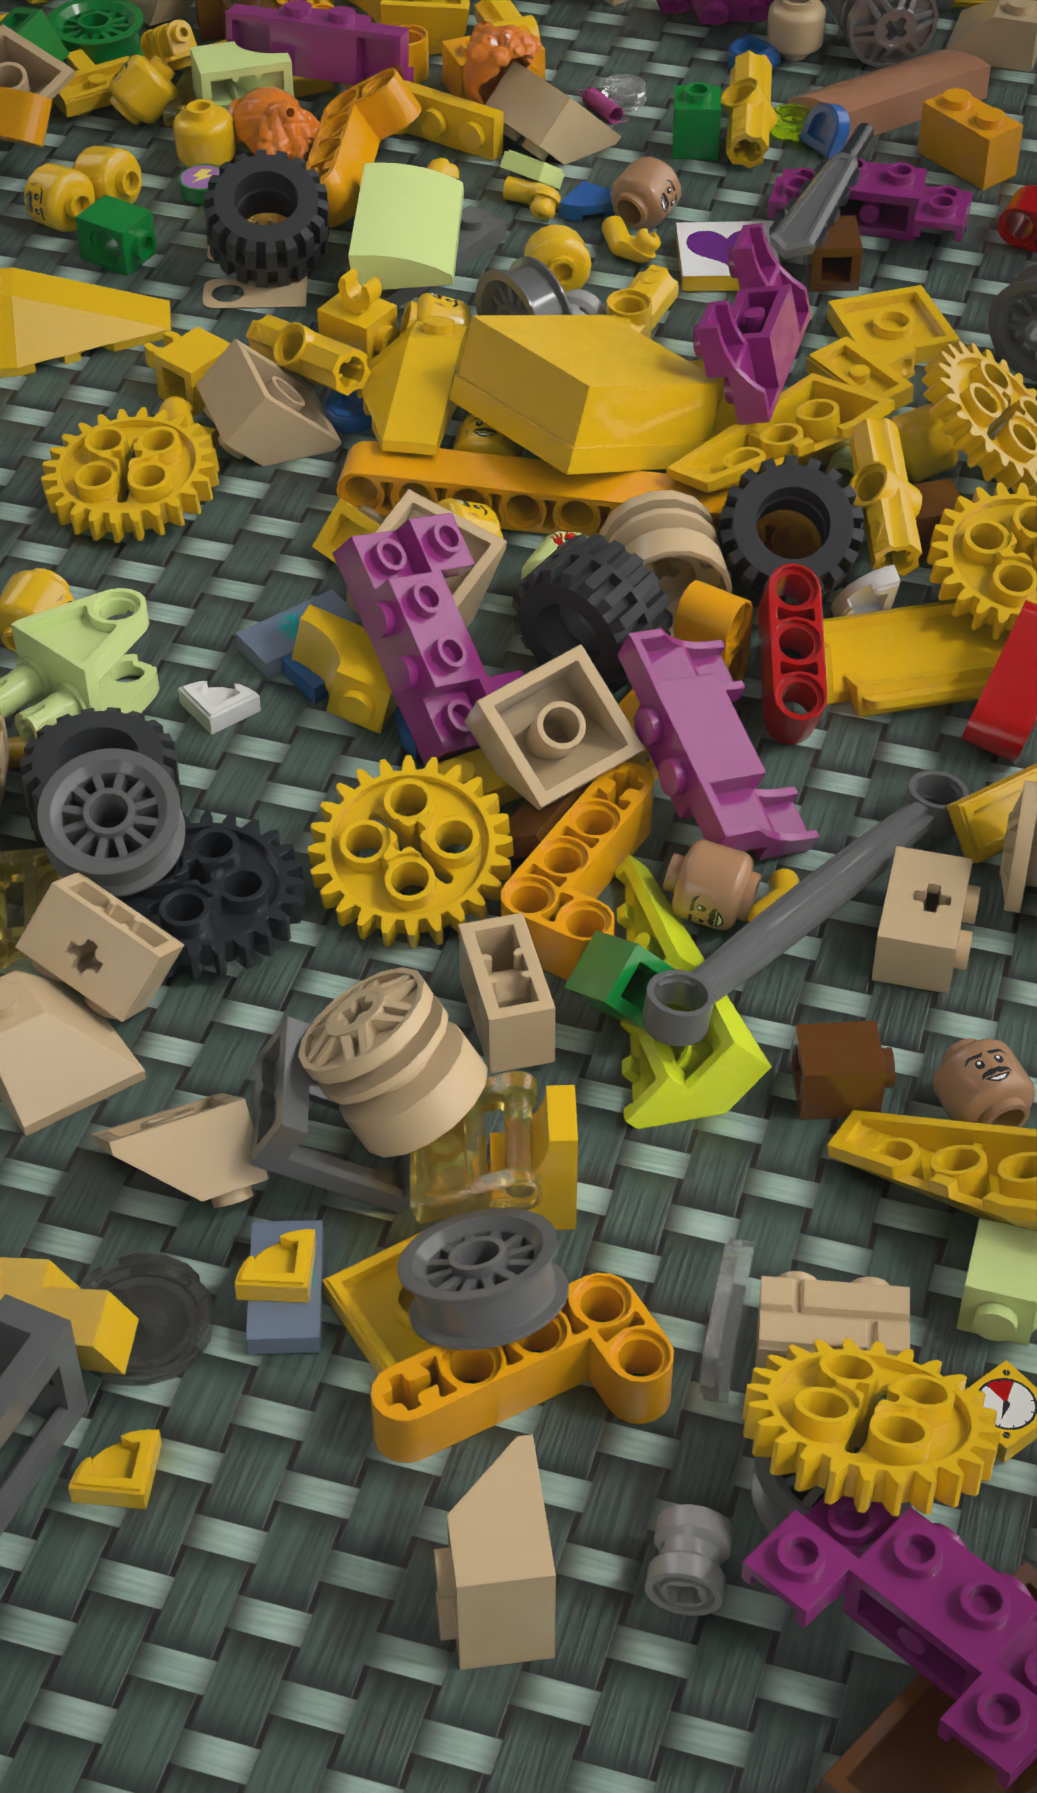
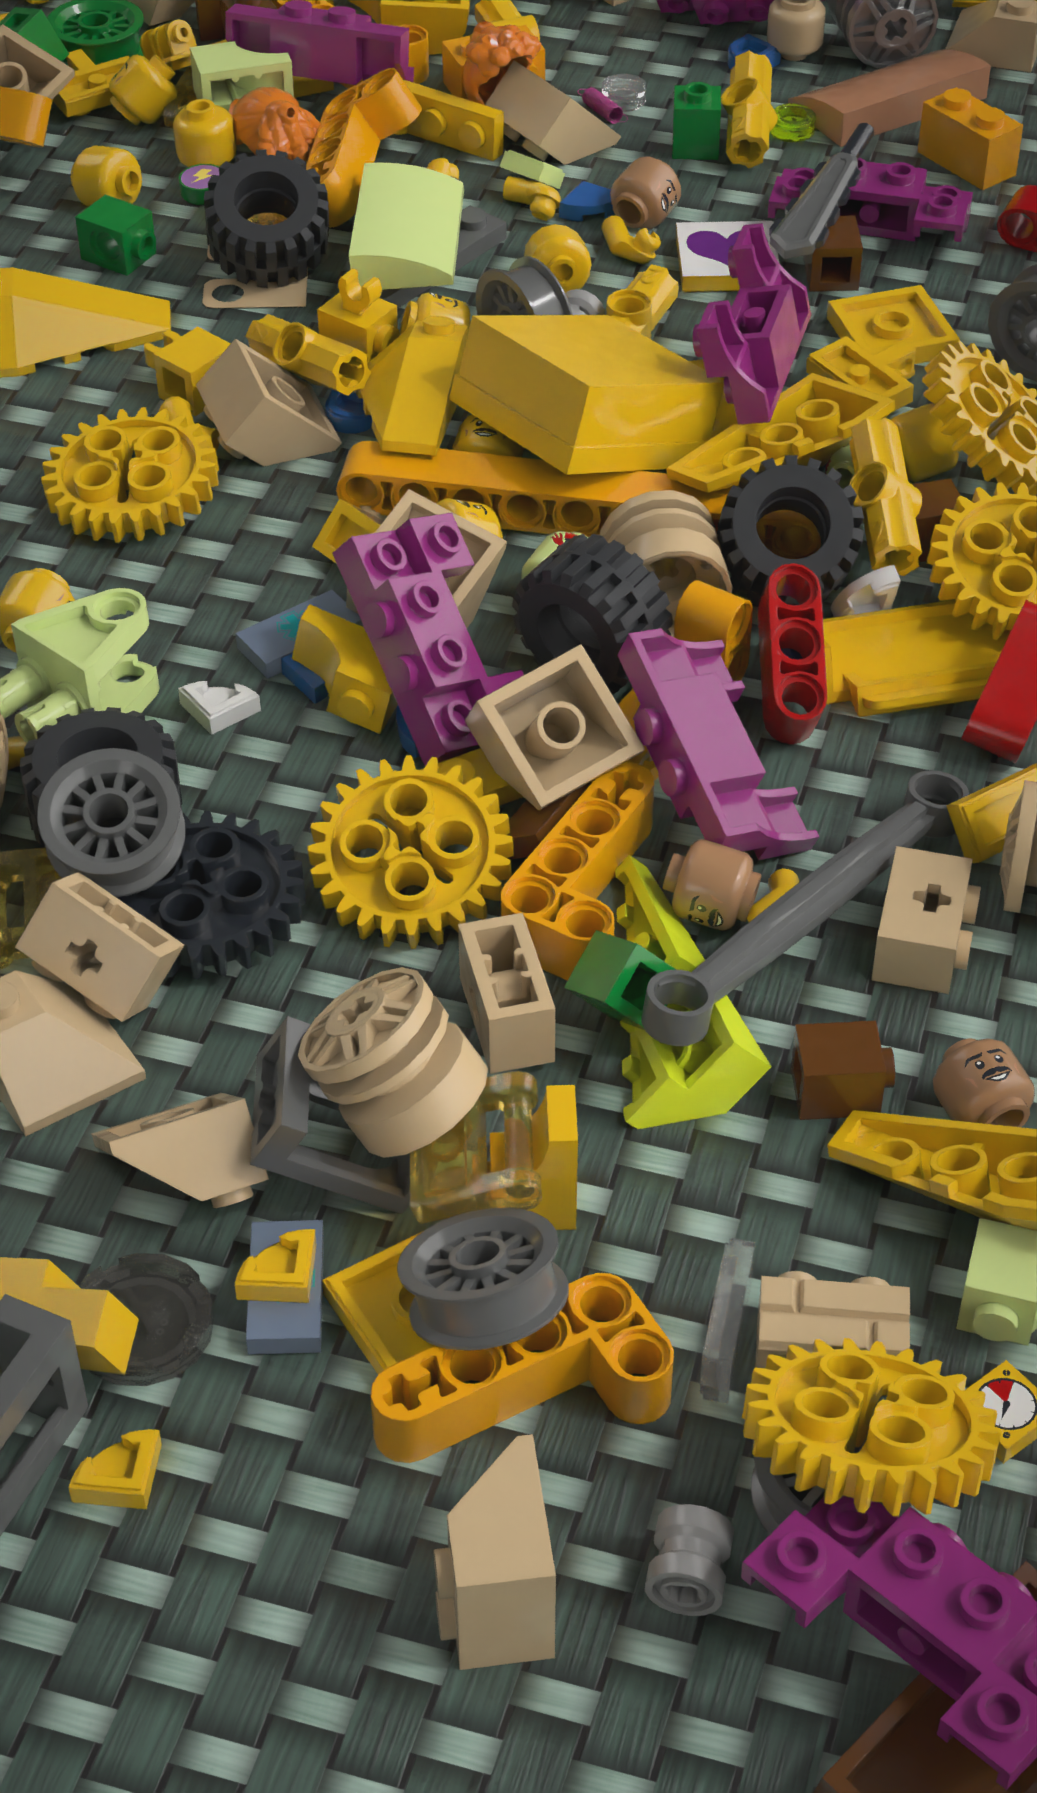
yellow head [24,164,96,232] -> none
blue tile [799,103,850,159] -> none

